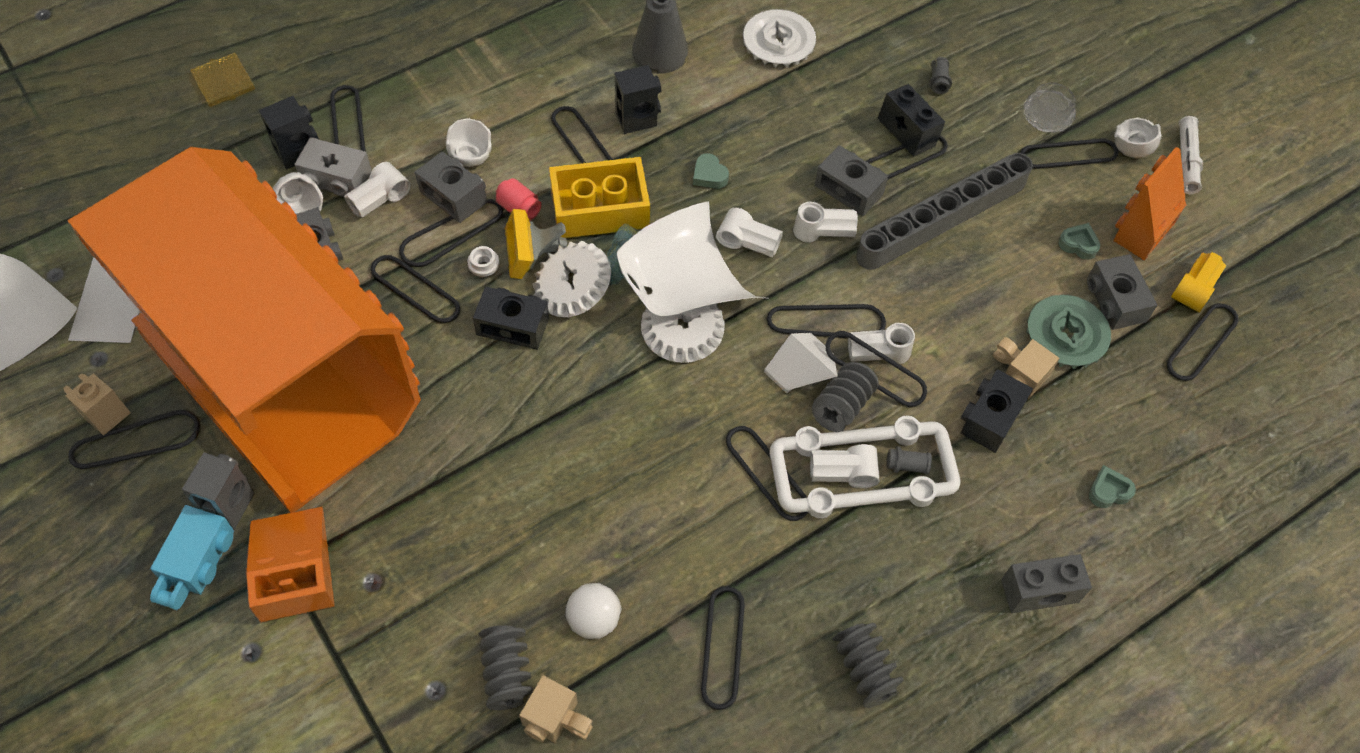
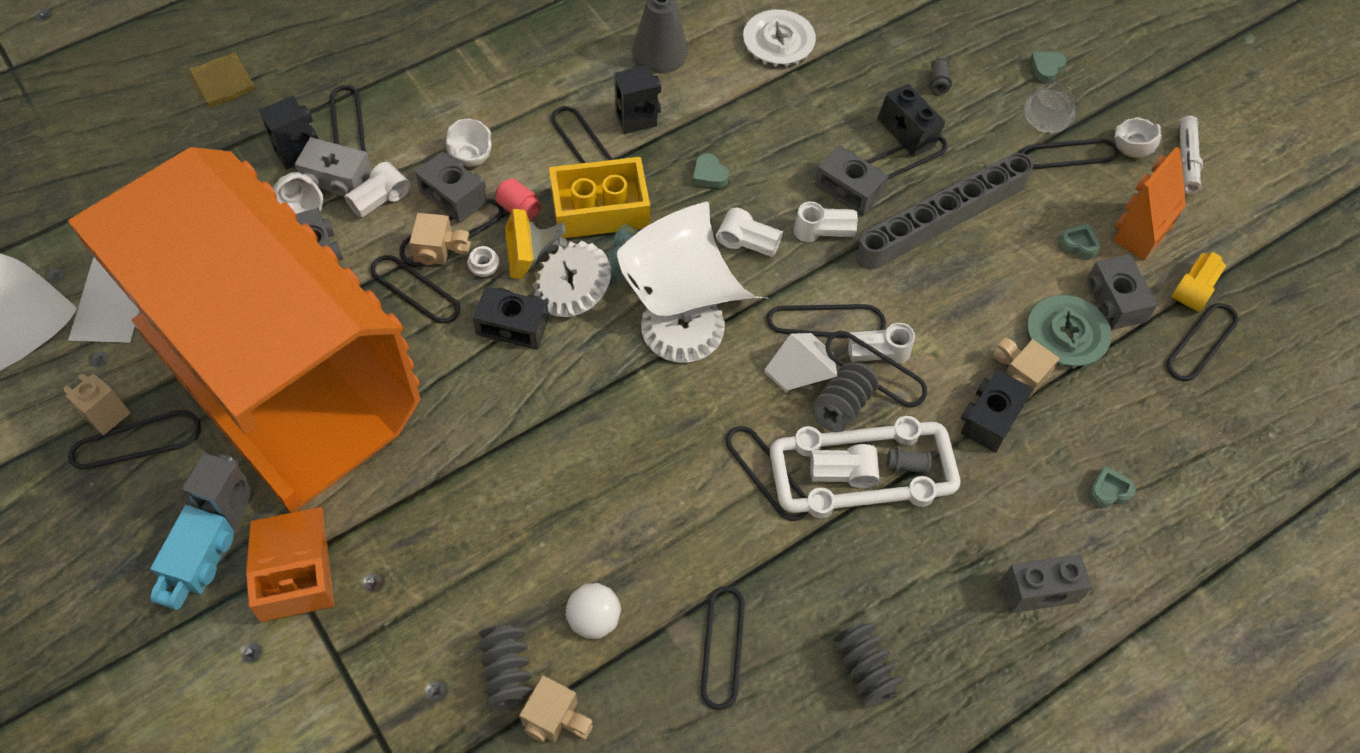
none -> tan brick [410,213,471,265]
none -> sand green tile [1030,51,1067,83]

